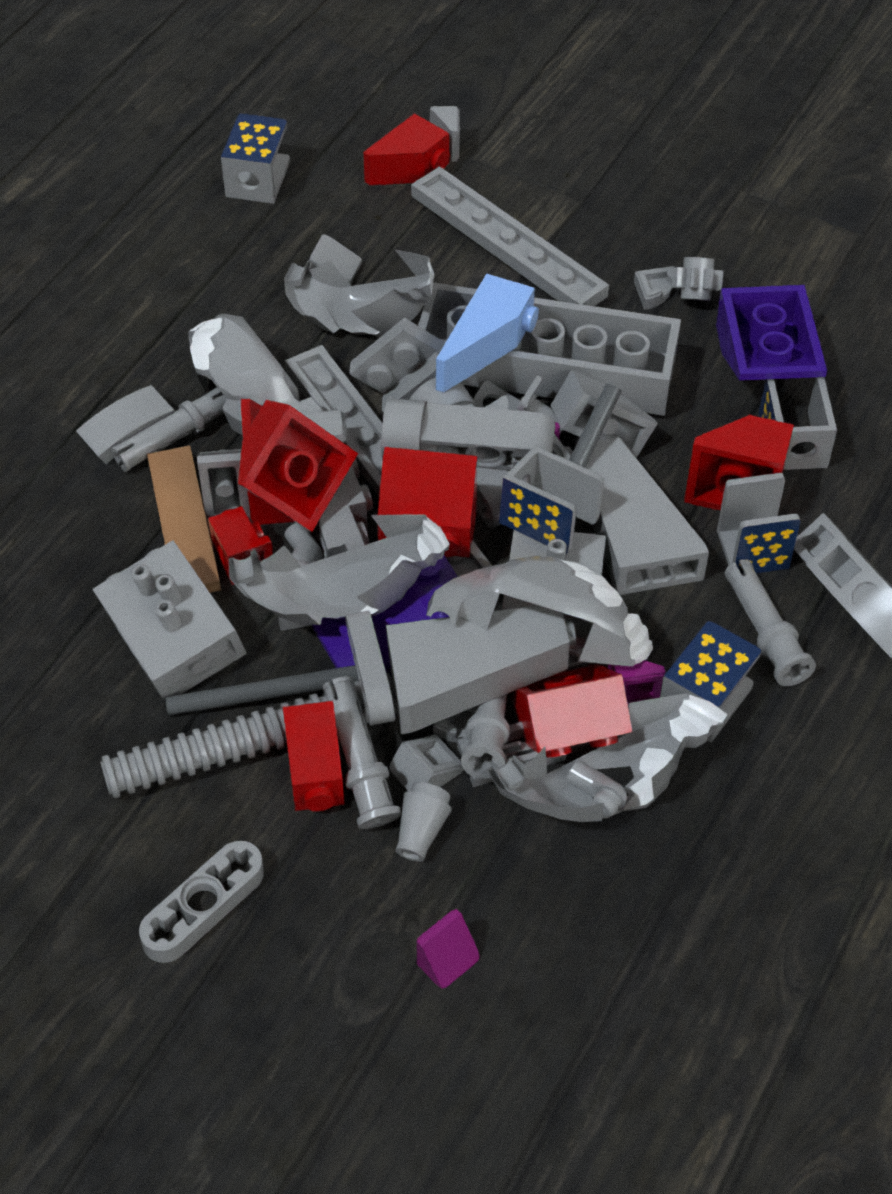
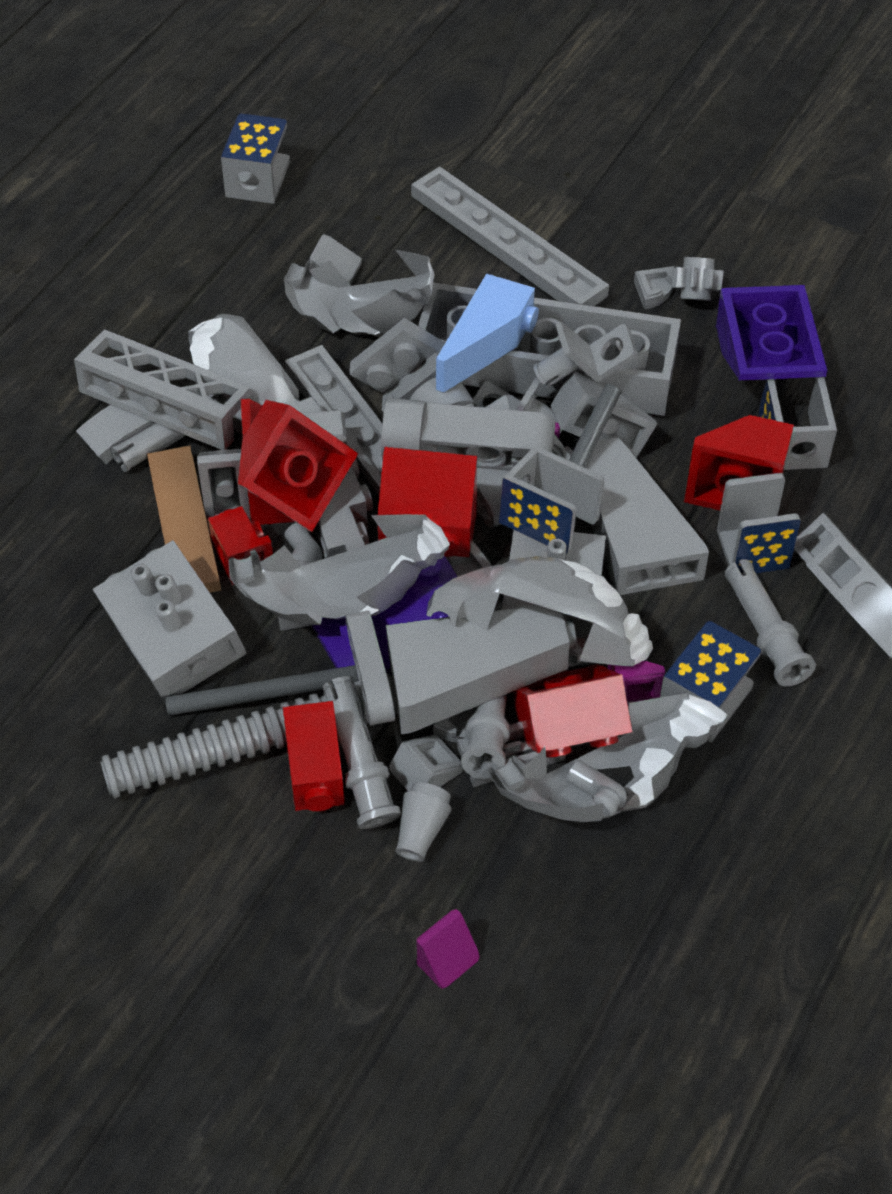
light grey beam [139,841,264,963] -> none
red slope [363,114,450,185] -> none
light grey slope [430,106,460,162] -> none
none -> light grey fence [74,329,251,450]
none -> light grey bracket [533,321,638,388]

